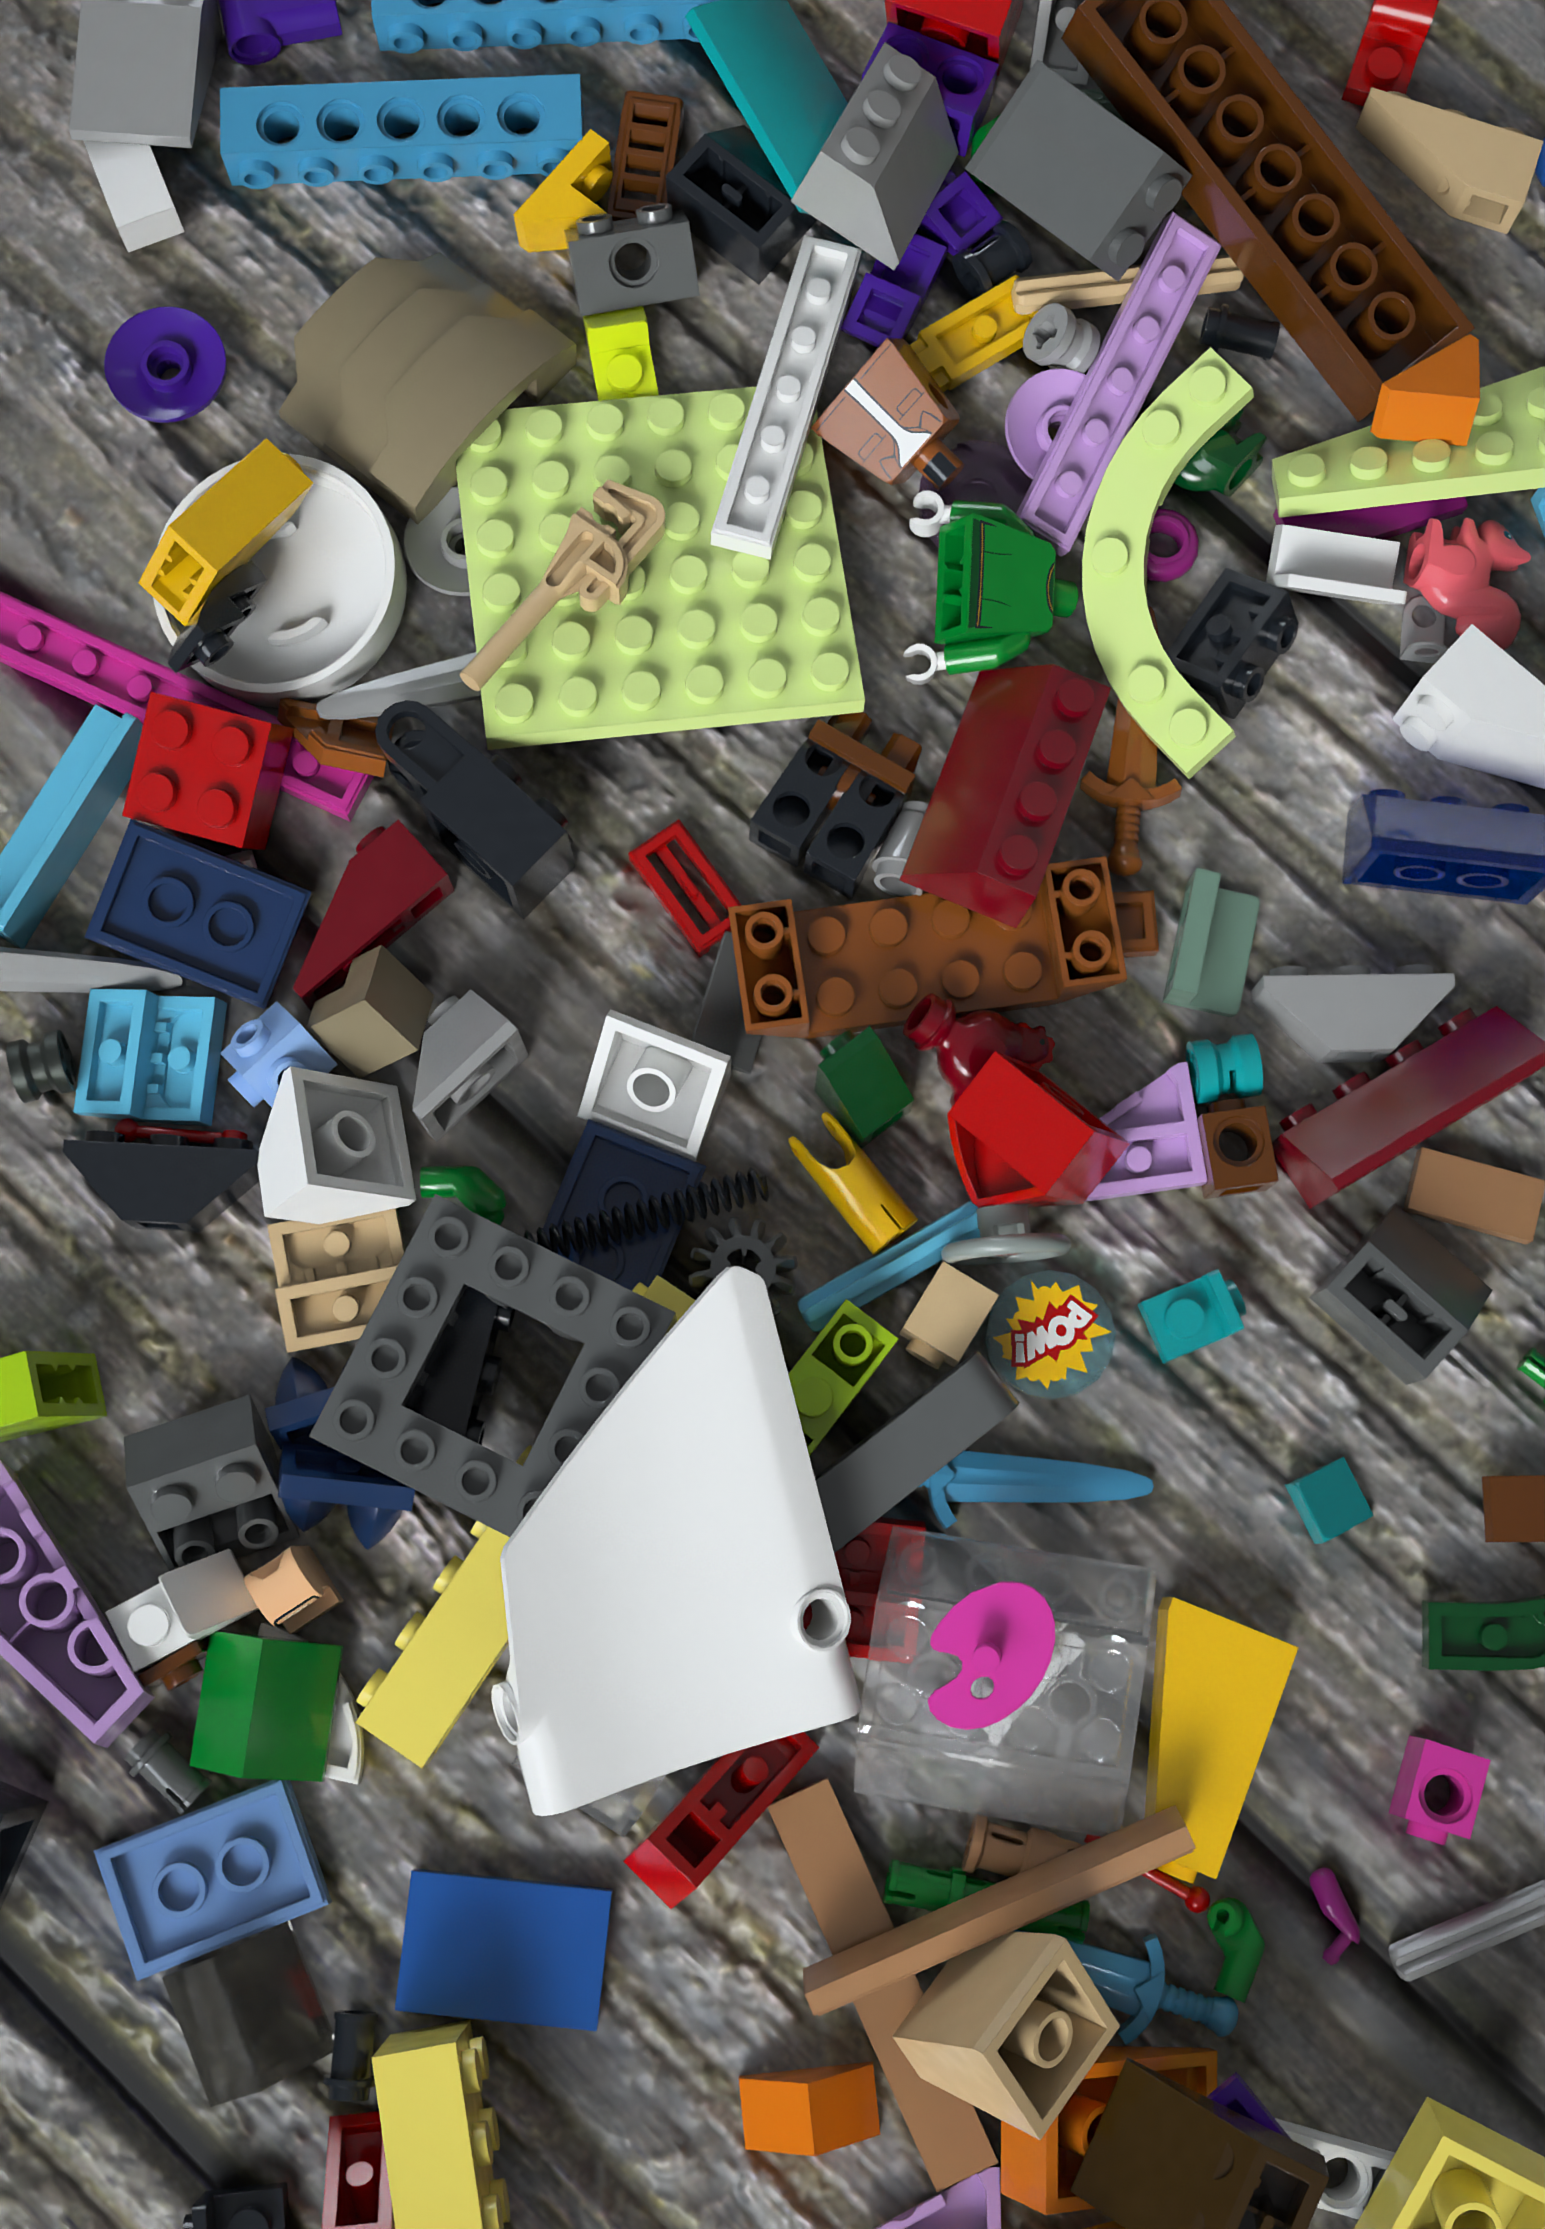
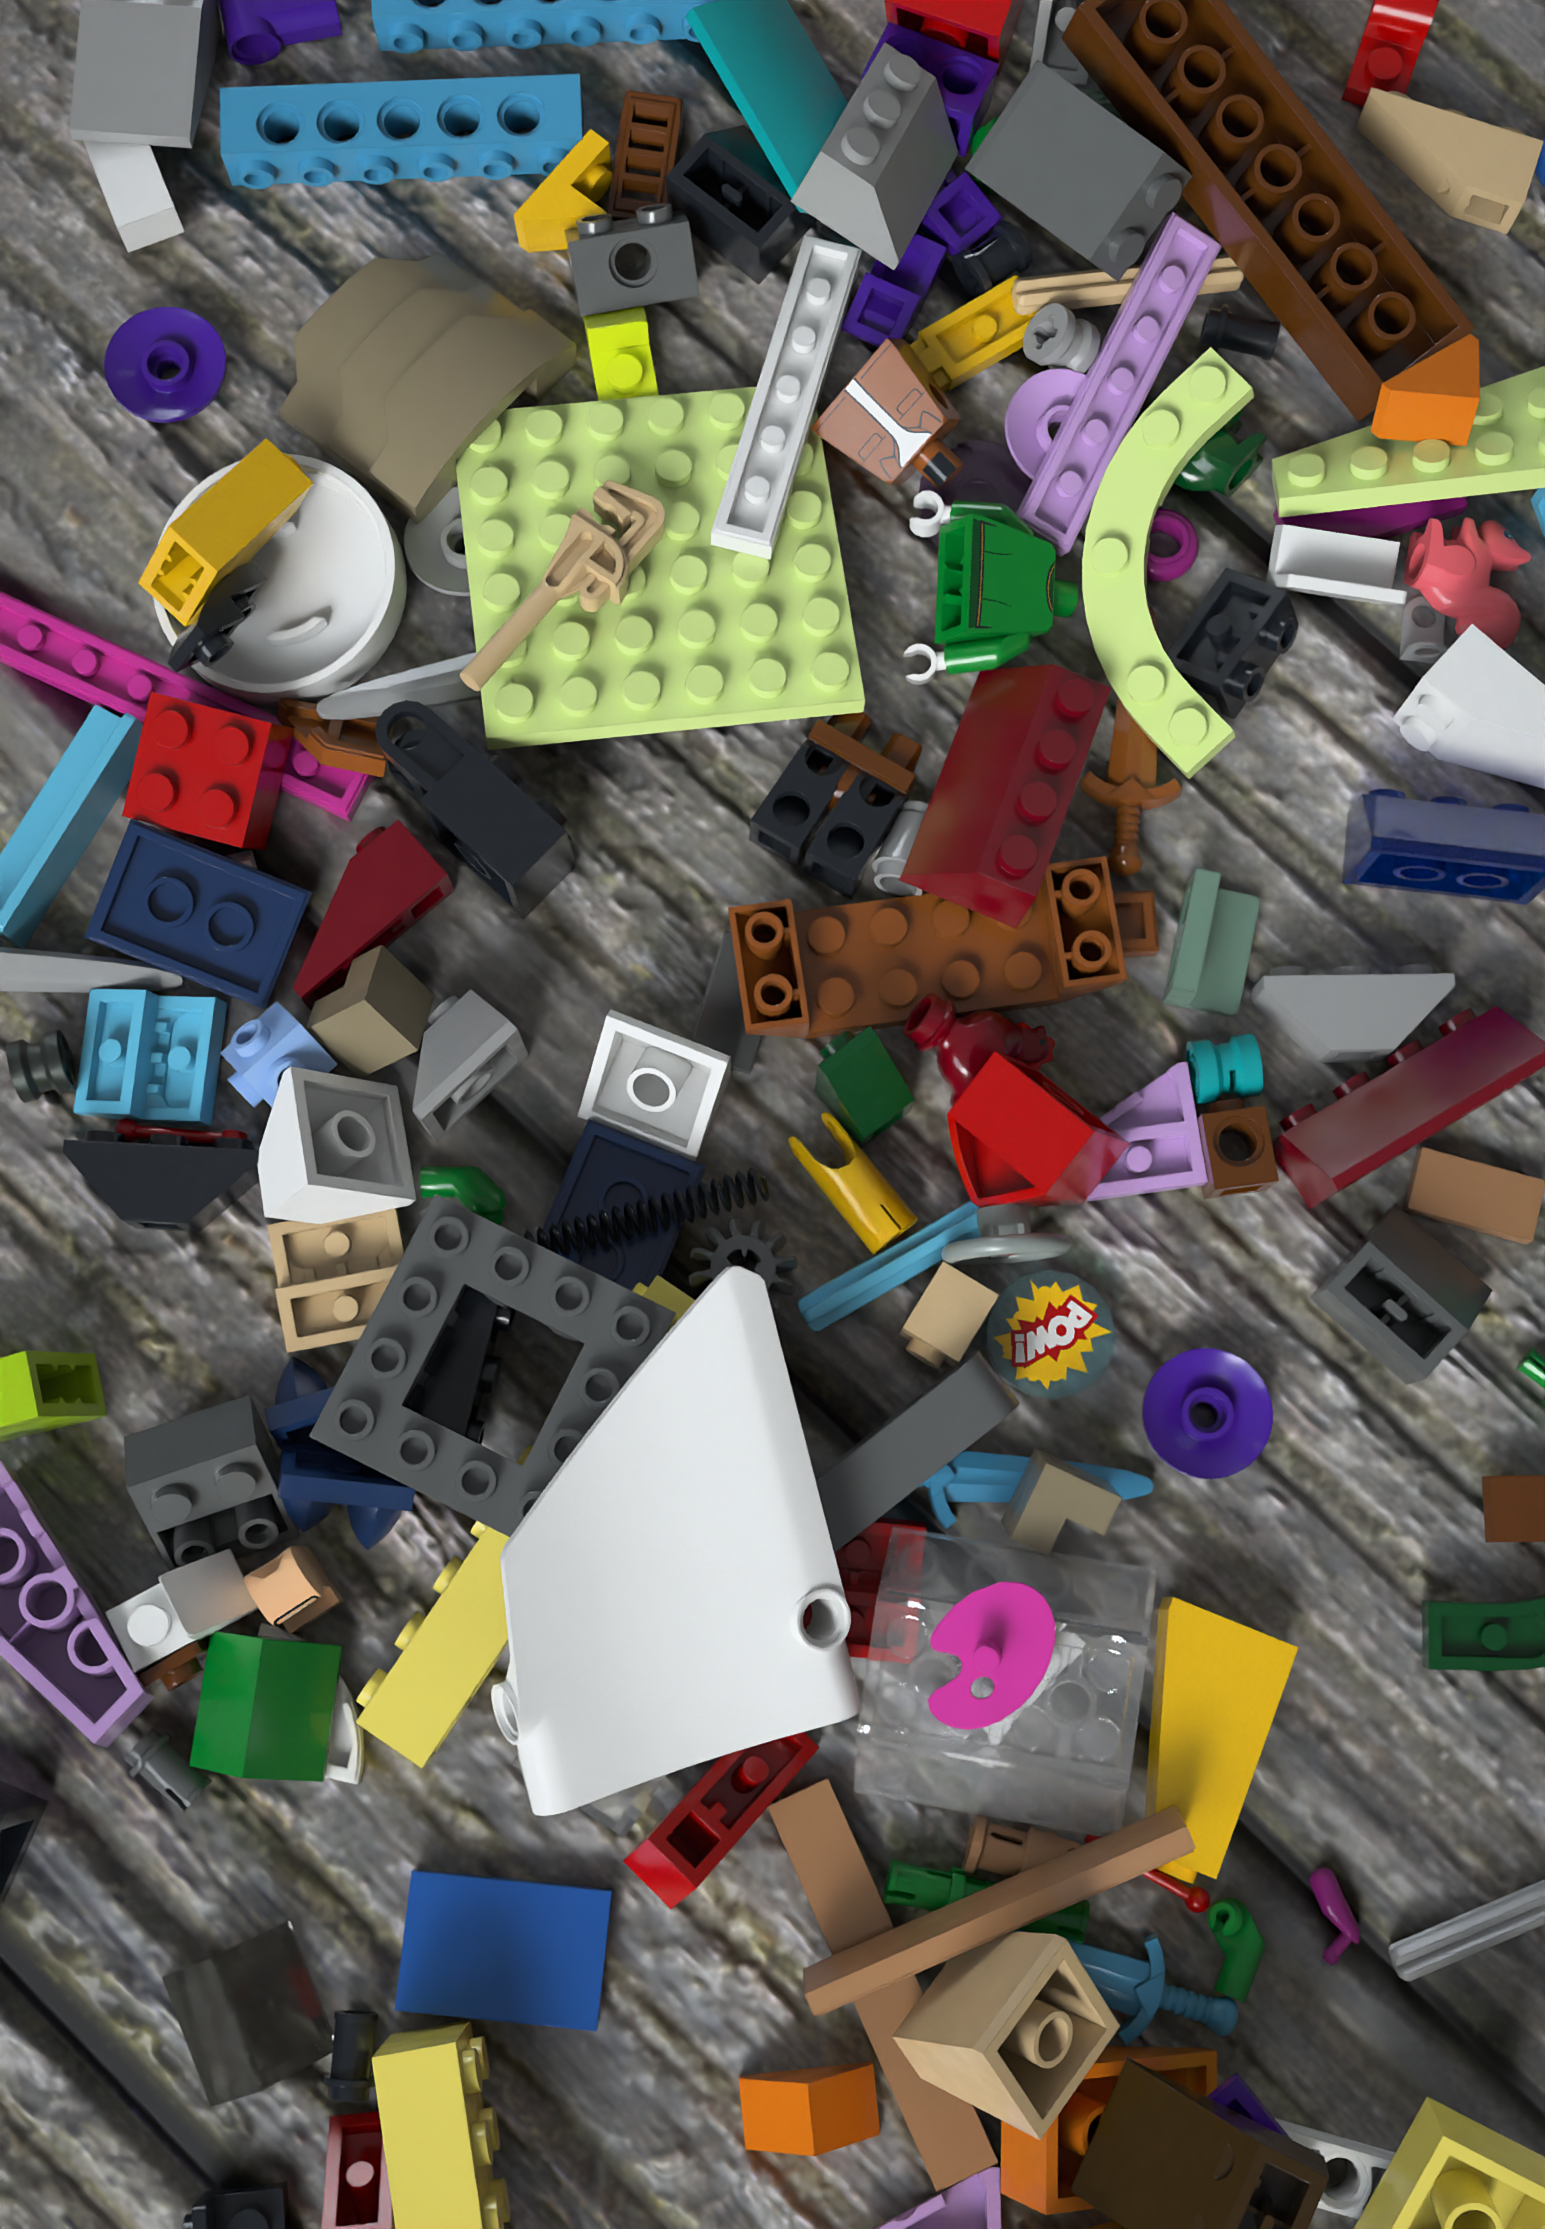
medium blue tile [94,1780,332,1981] -> none
red tile [628,819,742,958] -> none
lime slope [788,1299,898,1457] -> none
teal bracket [1138,1269,1246,1364] -> none
teal slope [1285,1457,1374,1544] -> none
dark pink brick [1388,1736,1491,1846] -> none
none -> dark tan piece [1001,1448,1122,1556]
none -> dark purple dish [1142,1348,1273,1479]

